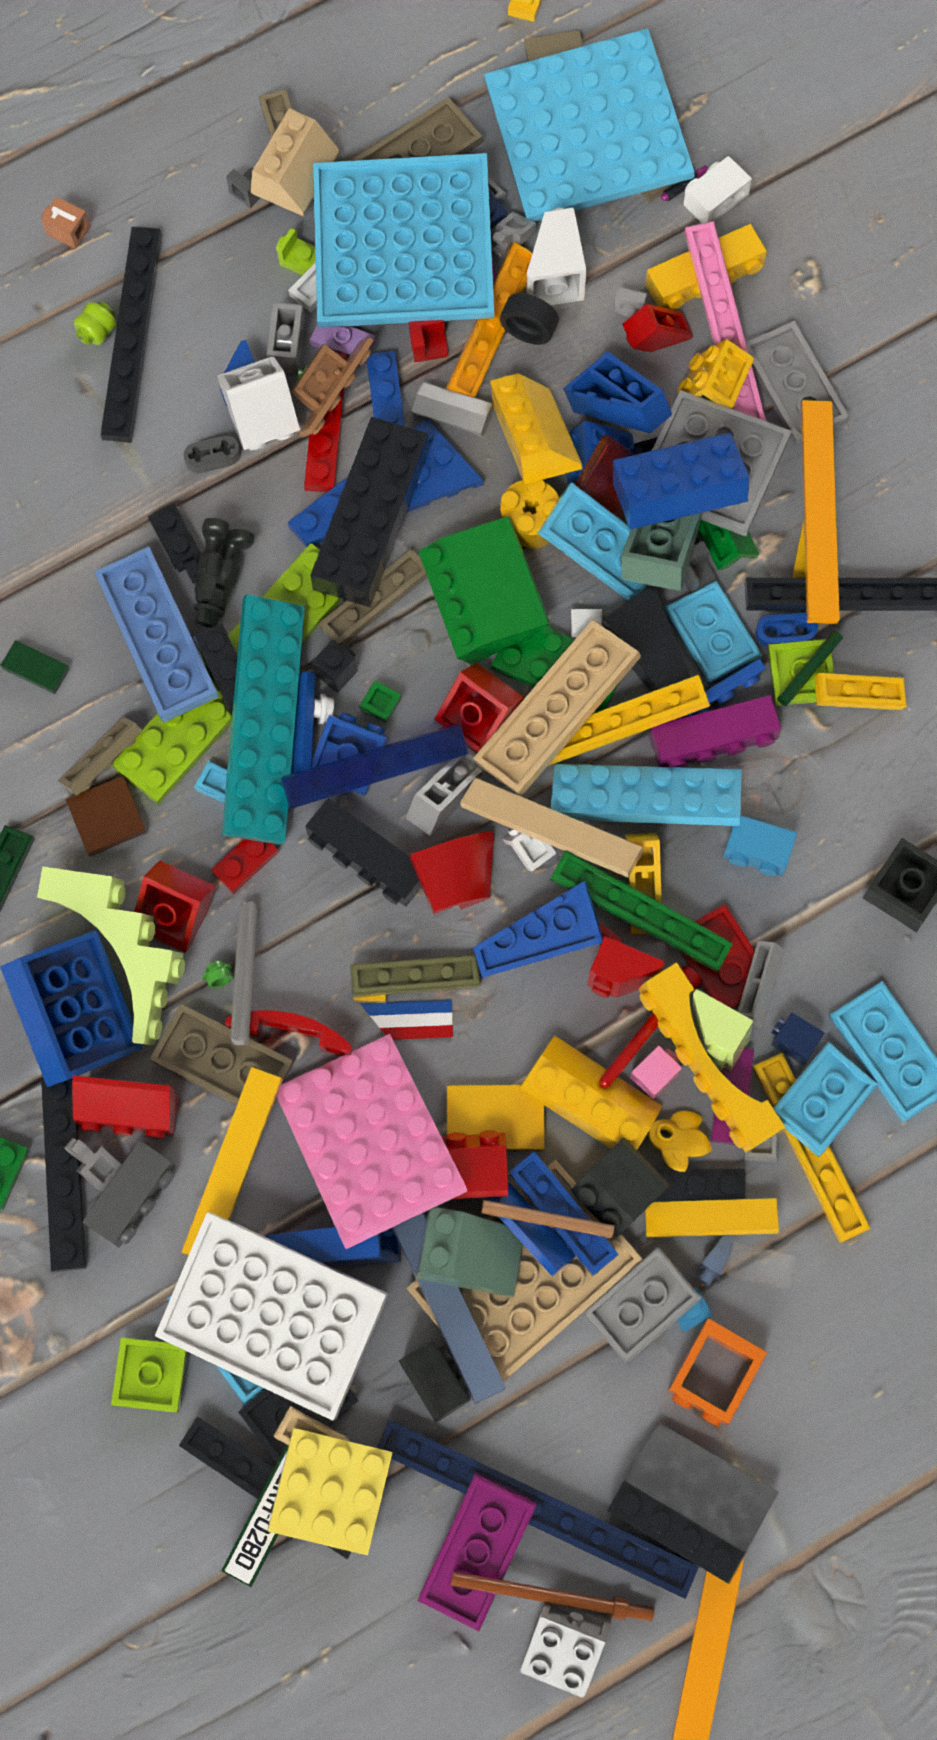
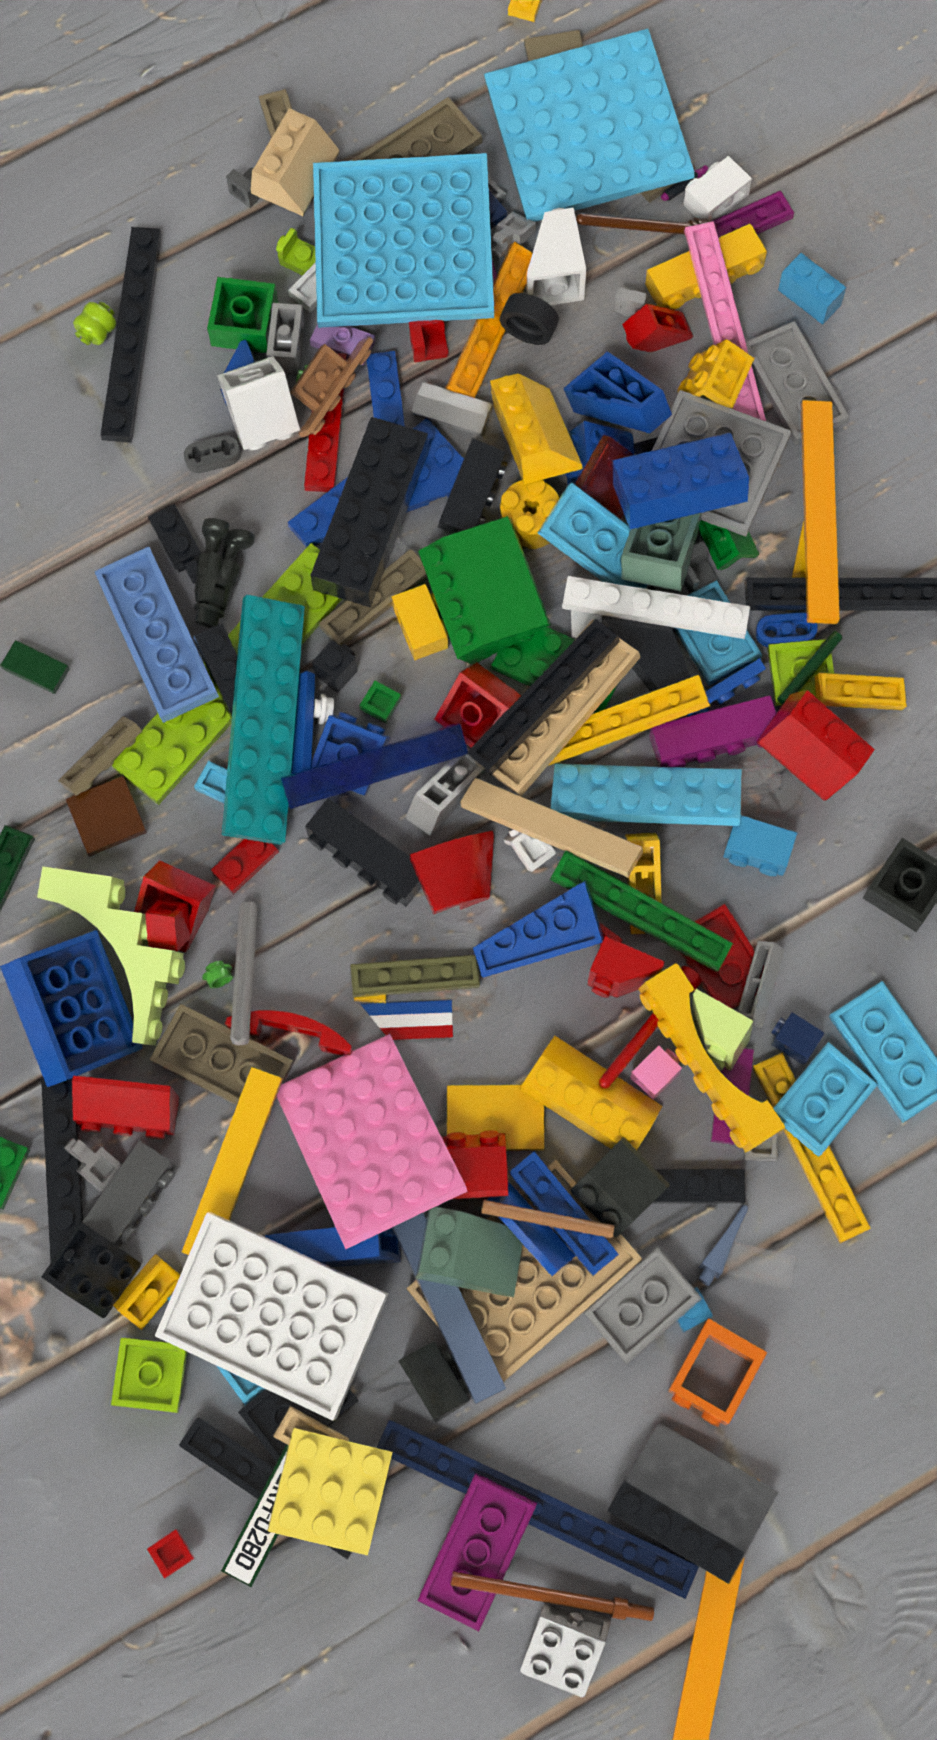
nougat brick [41,197,91,249] -> none
yellow tile [645,1198,779,1237] -> none
yellow plate [648,1111,712,1172] -> none
none -> black bracket [41,1221,141,1318]
none -> yellow slope [113,1254,180,1330]
none -> red panel [145,900,191,952]
none -> red tile [147,1529,195,1579]
none -> green brick [207,277,279,353]
none -> yellow brick [391,584,449,661]
none -> black brick [438,438,508,534]
none -> black plate [467,619,620,775]
none -> white plate [562,576,750,639]
none -> reddish brown piece [576,213,709,235]
none -> magenta tile [713,190,794,238]
none -> red slope [757,690,875,801]
none -> dark azure brick [778,253,846,325]

